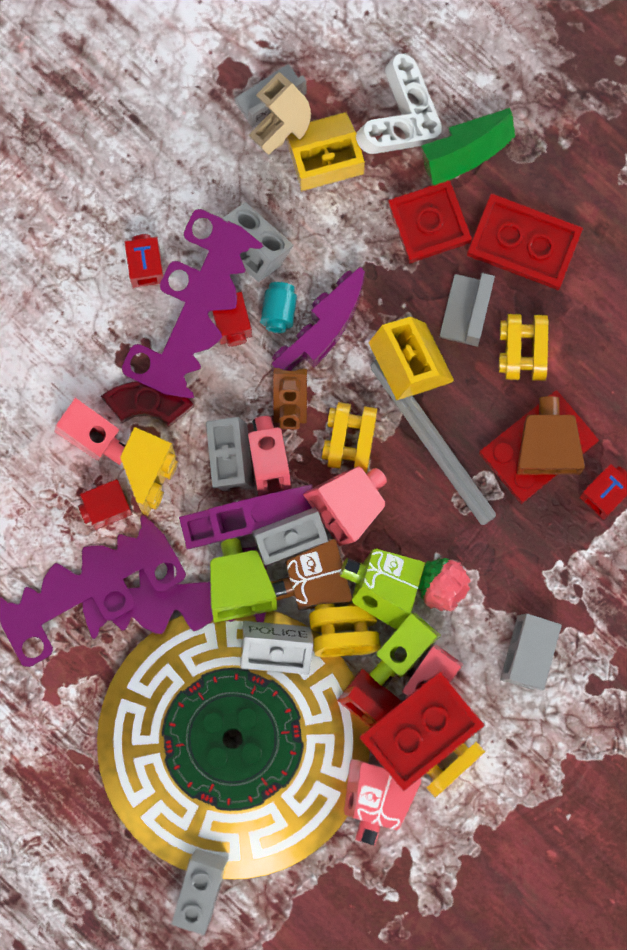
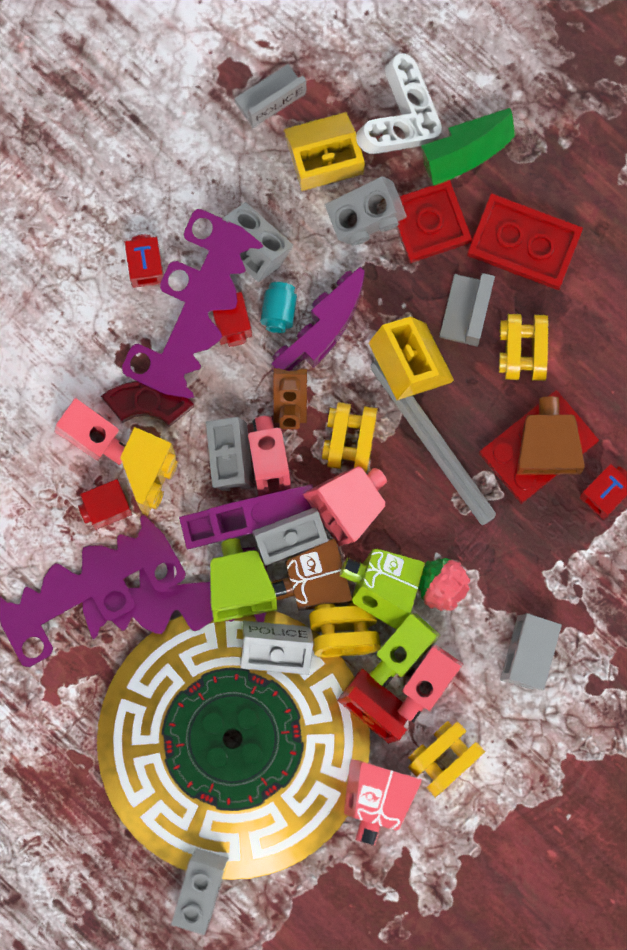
tan brick [249,72,311,155] -> none
red plate [359,670,485,792] -> none
none -> light grey brick [325,176,407,246]

